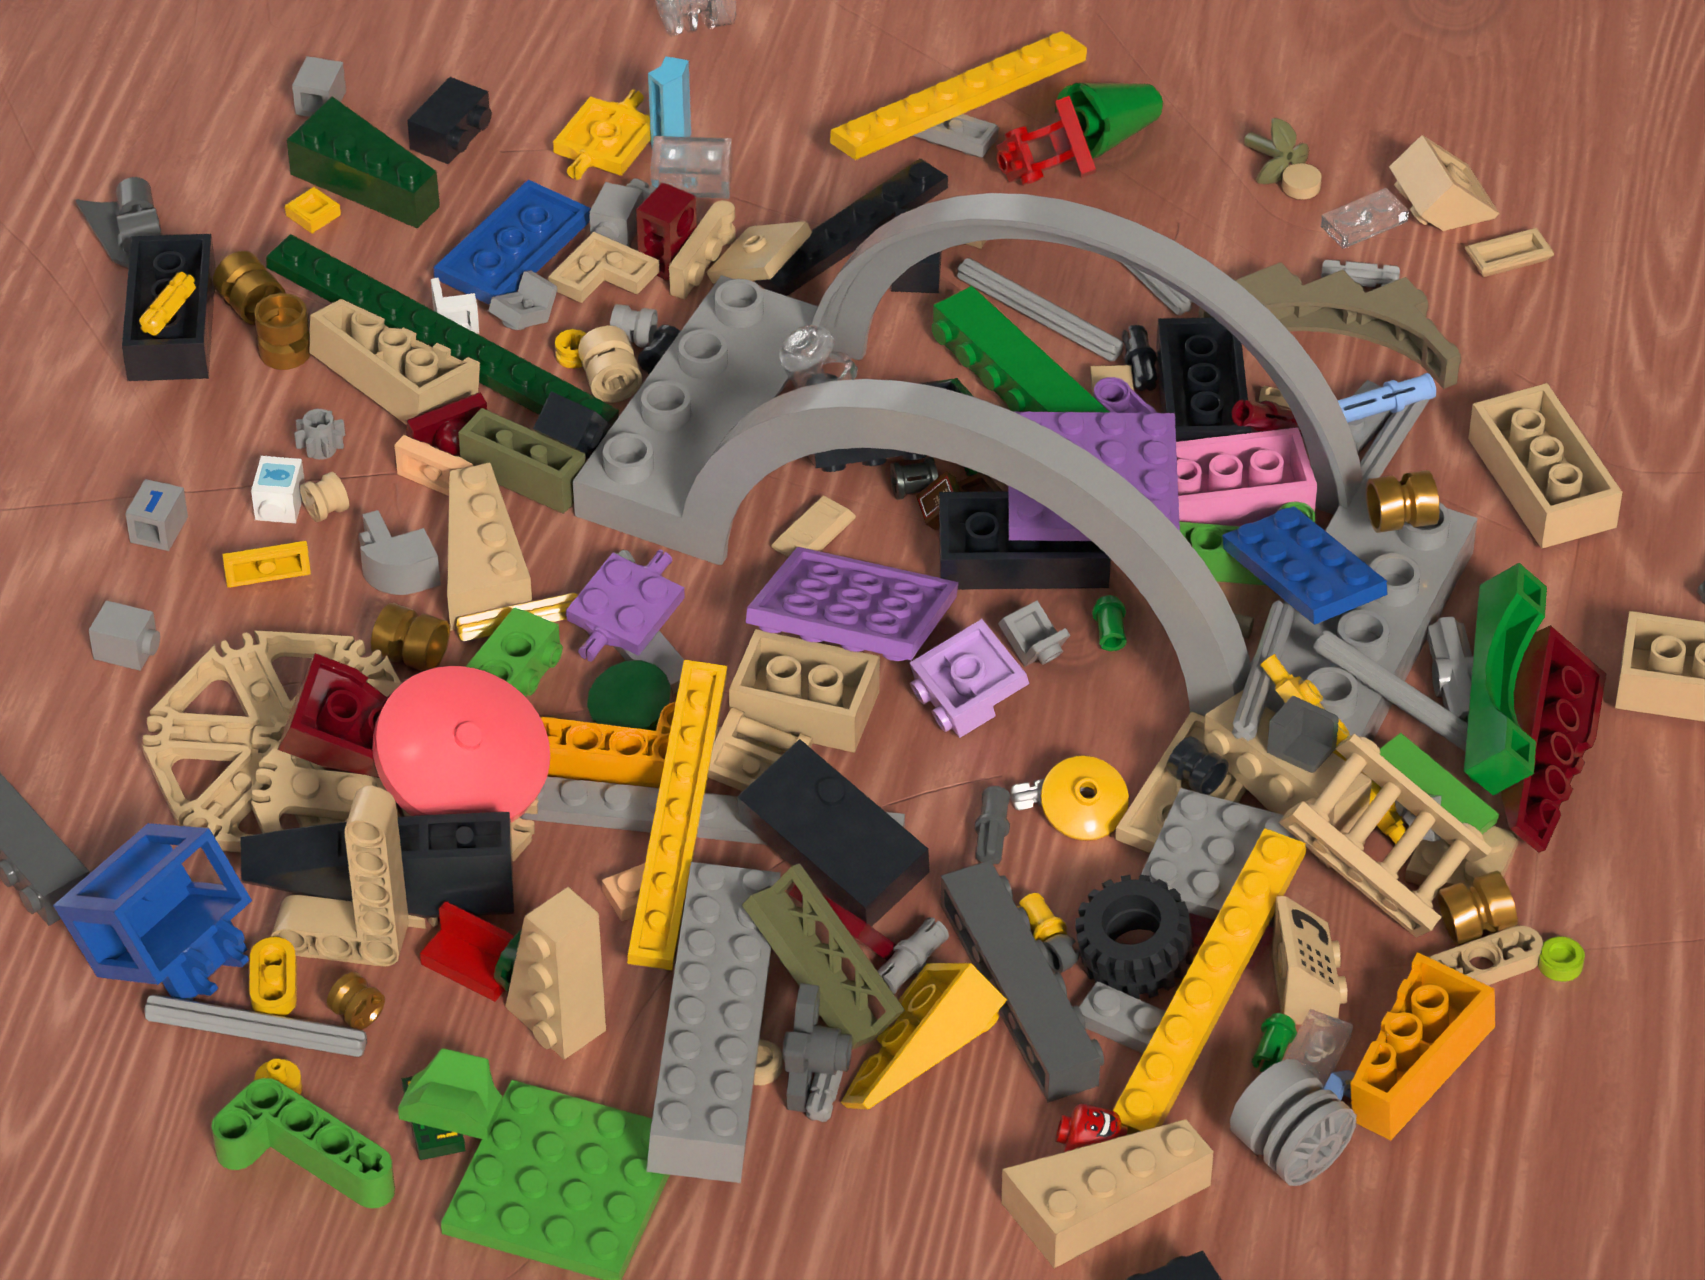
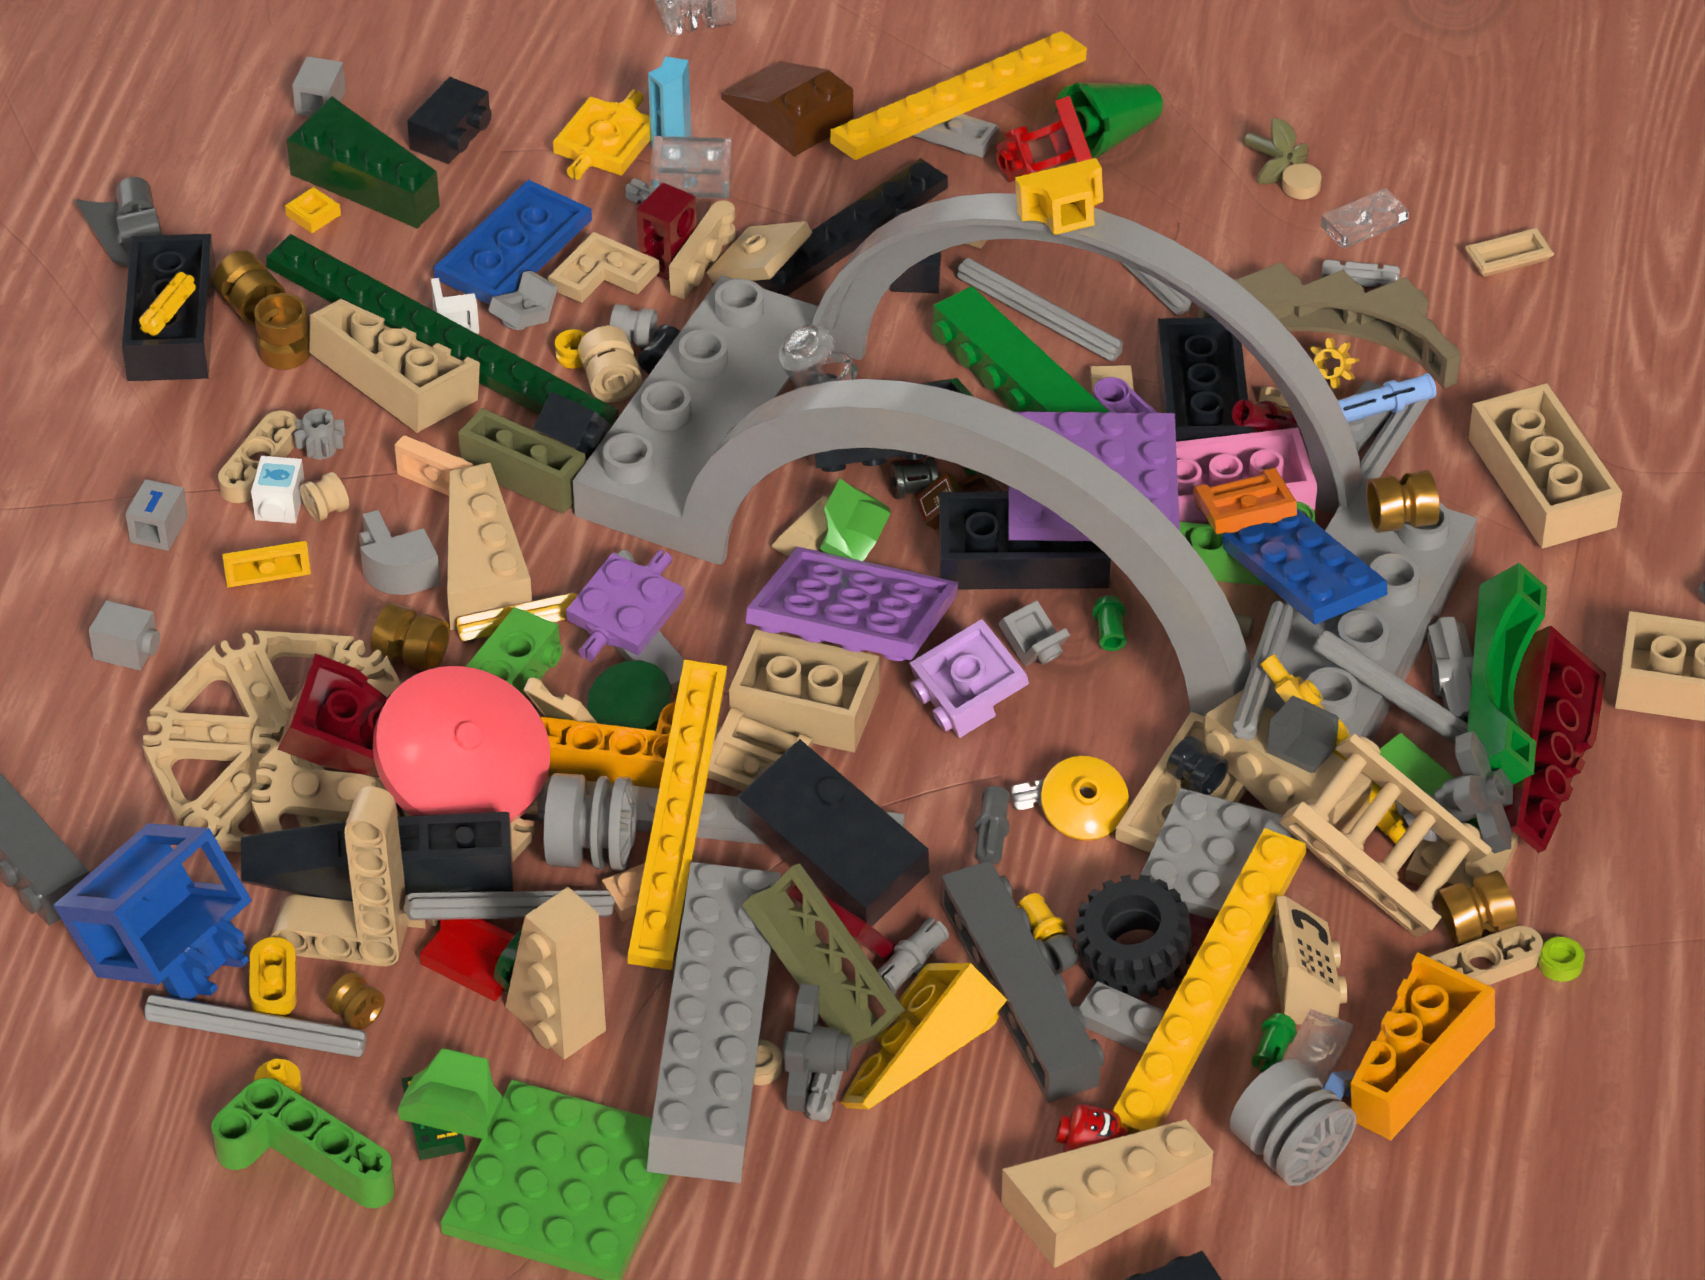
dark red tile [406,392,487,457] -> none
light grey brick [589,182,643,247] -> none
black axle [1122,325,1158,391] -> none
tan slope [1389,135,1500,231] -> none
none -> tan beam [218,410,297,503]
none -> light grey axle [404,890,615,920]
none -> tan tile [523,677,597,723]
none -> light grey wheel [544,773,637,871]
none -> reddish brown slope [721,61,853,157]
none -> bright green slope [820,478,891,561]
none -> yellow brick [1015,158,1103,235]
none -> orange plate [1193,467,1297,534]
none -> yellow gear [1311,338,1359,389]
none -> dark grey plant [1435,731,1513,854]

